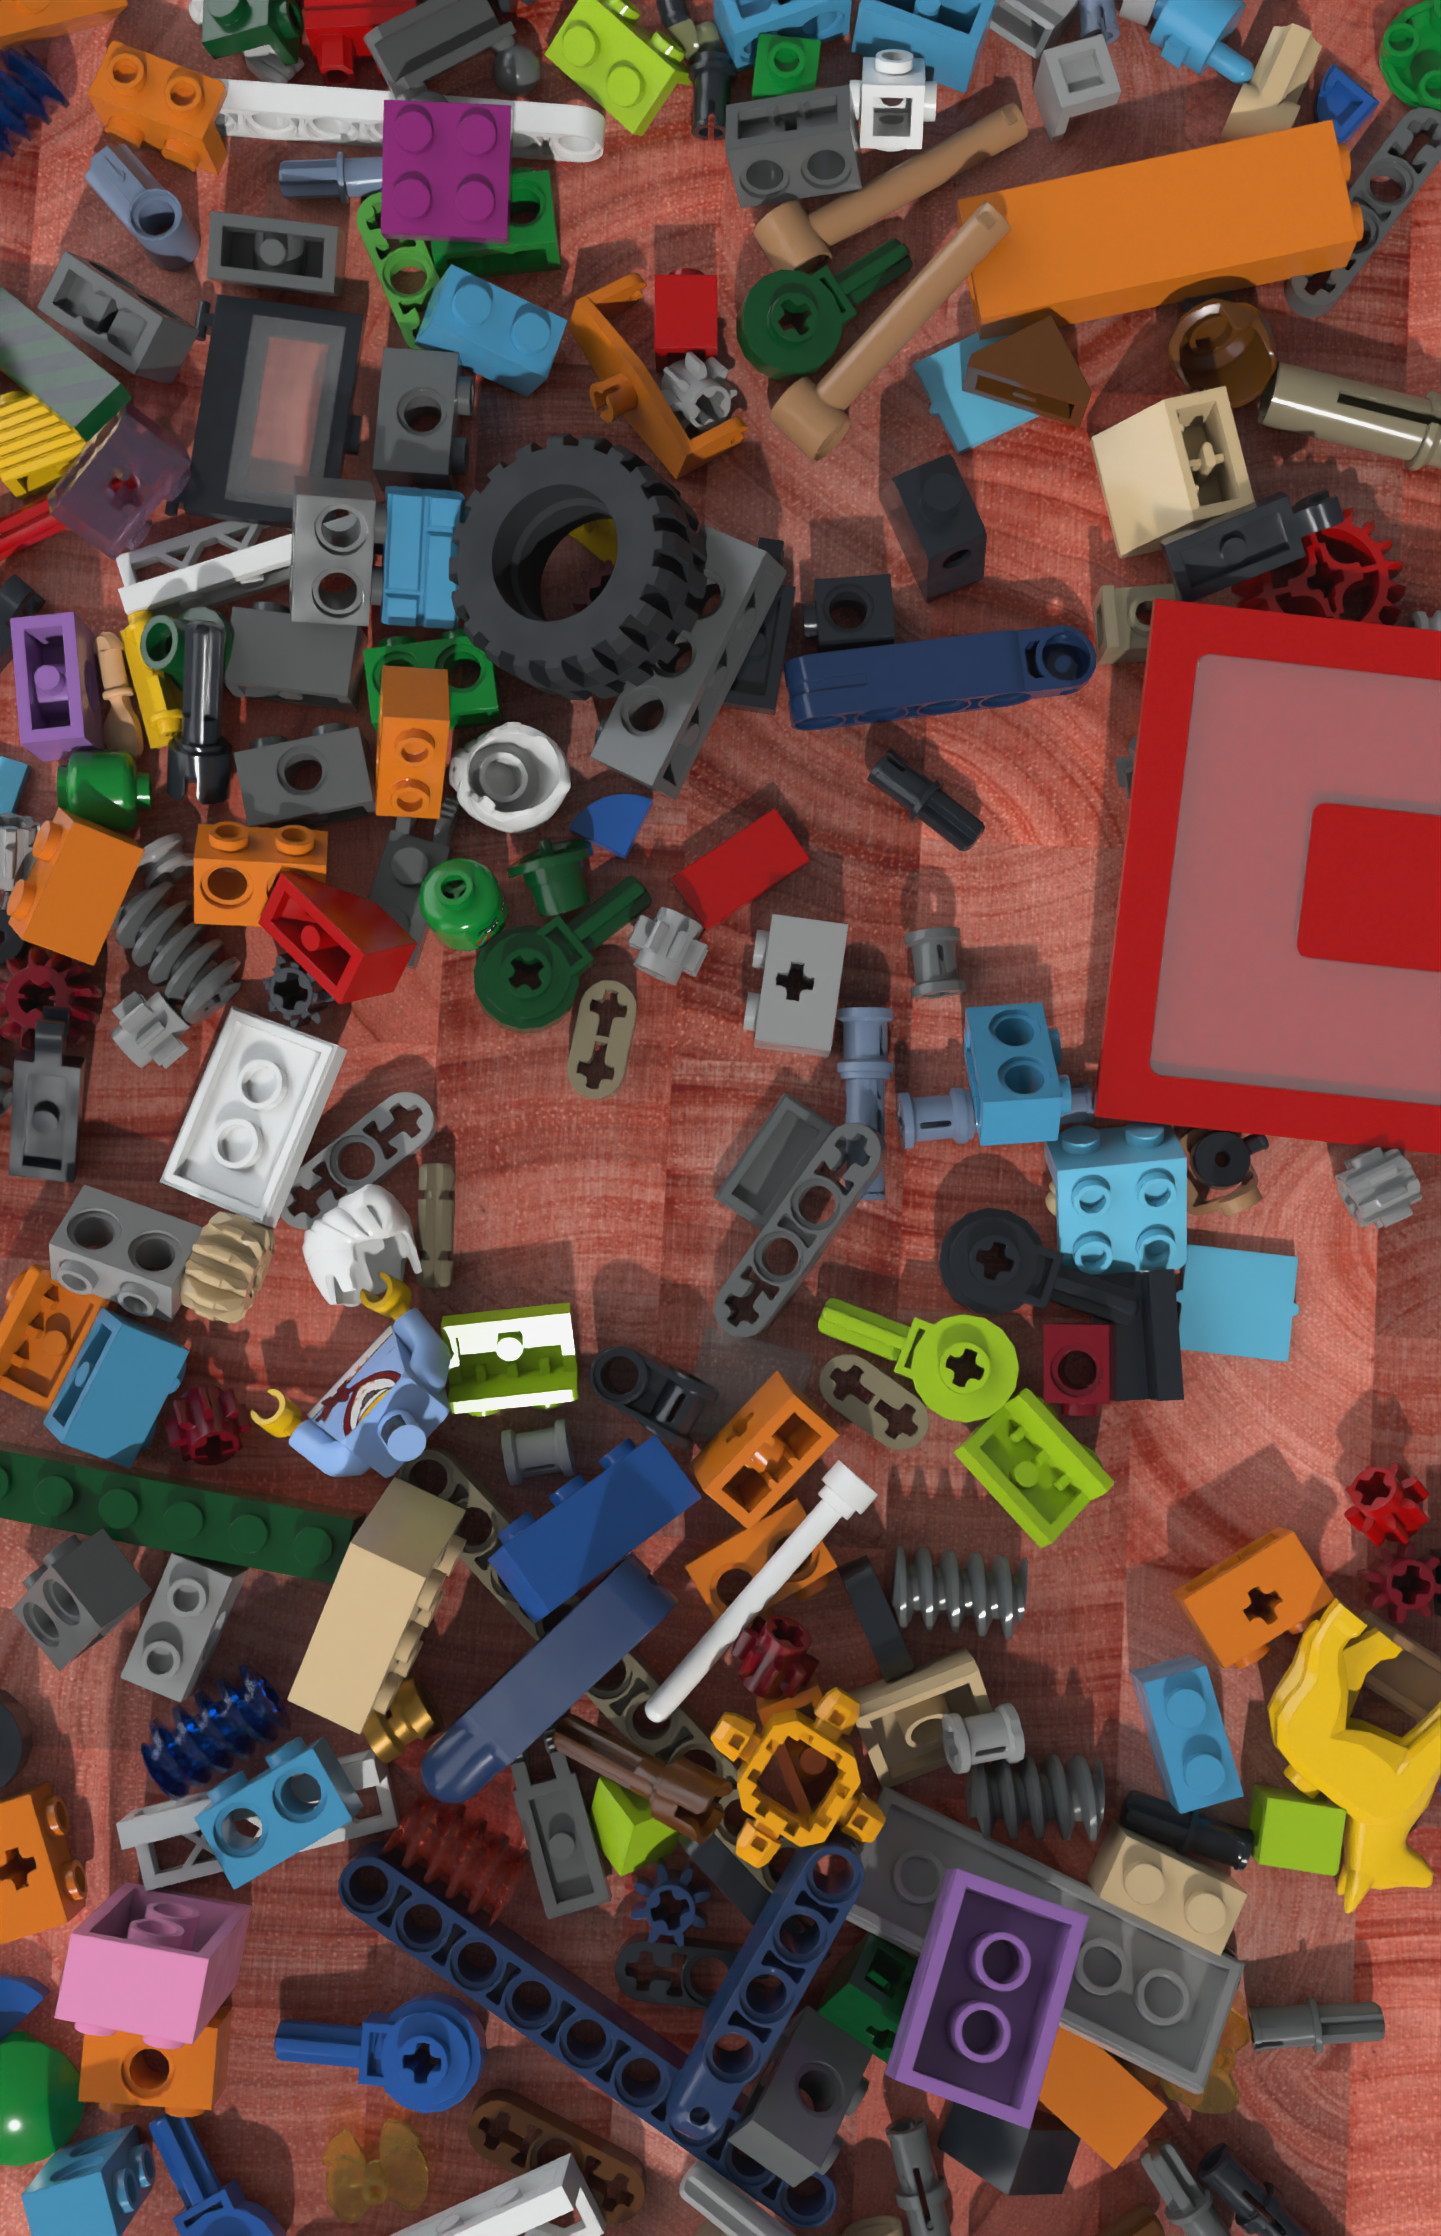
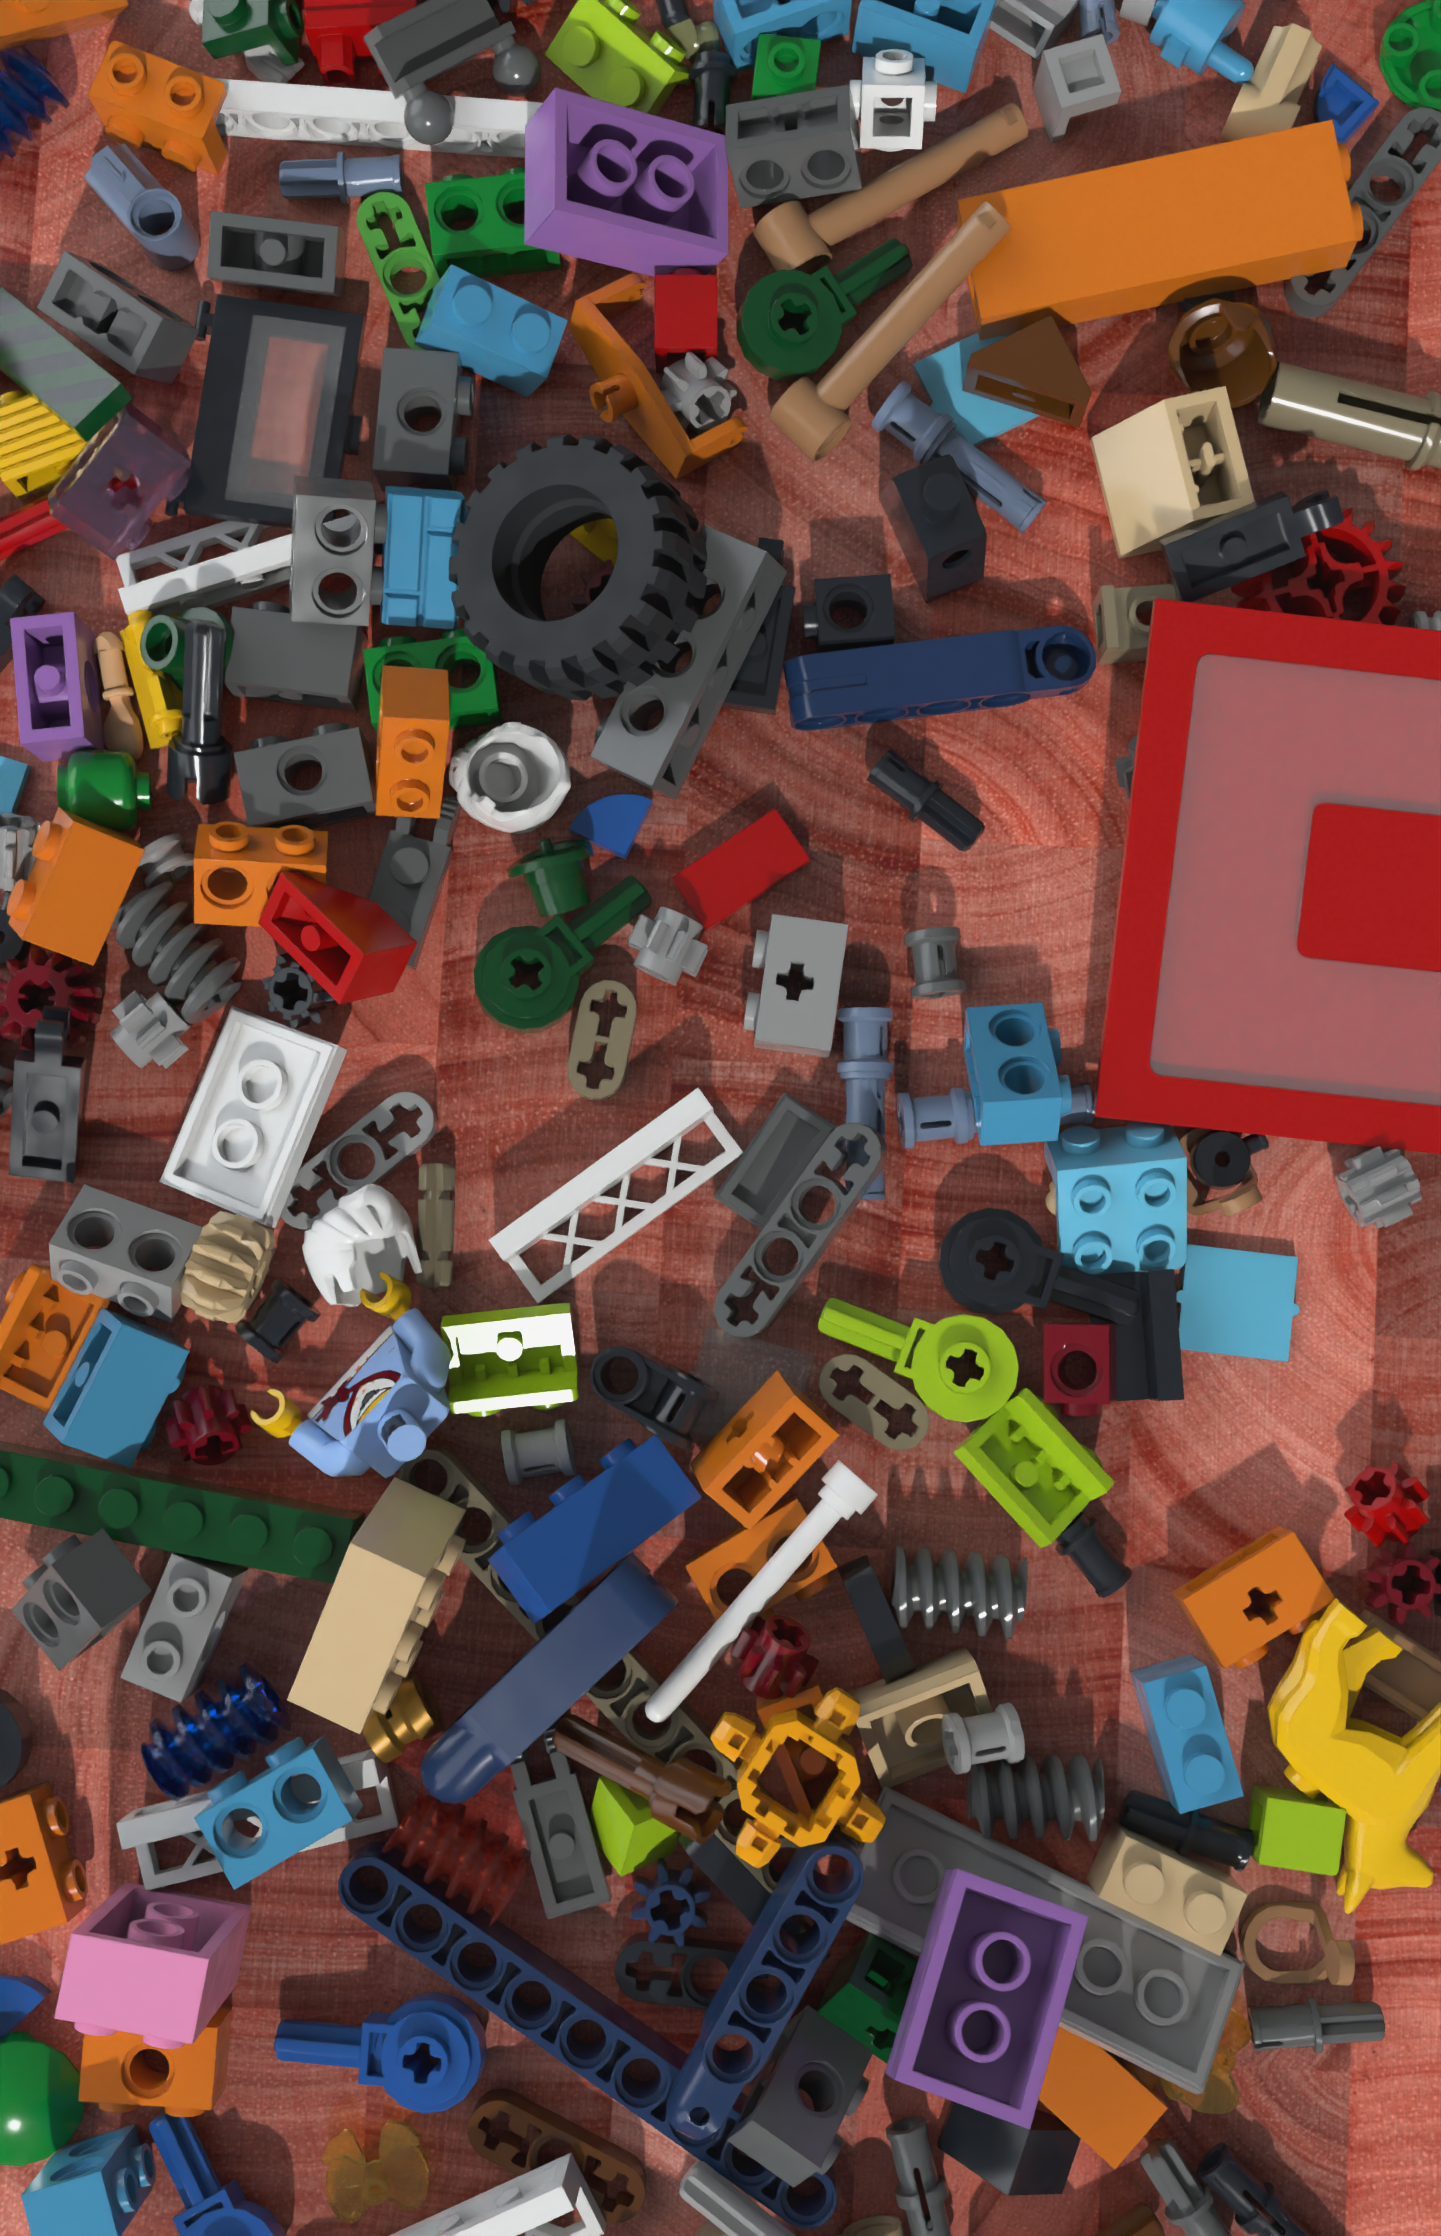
magenta plate [381,100,514,244] -> none
green head [418,858,509,952] -> none
none -> black bush [235,1278,321,1364]
none -> white fence [489,1088,743,1303]
none -> medium lavender brick [524,87,728,277]
none -> sand blue pin [870,380,1047,534]
none -> black pin [1055,1511,1132,1598]
none -> medium nougat piece [1239,1901,1355,1986]

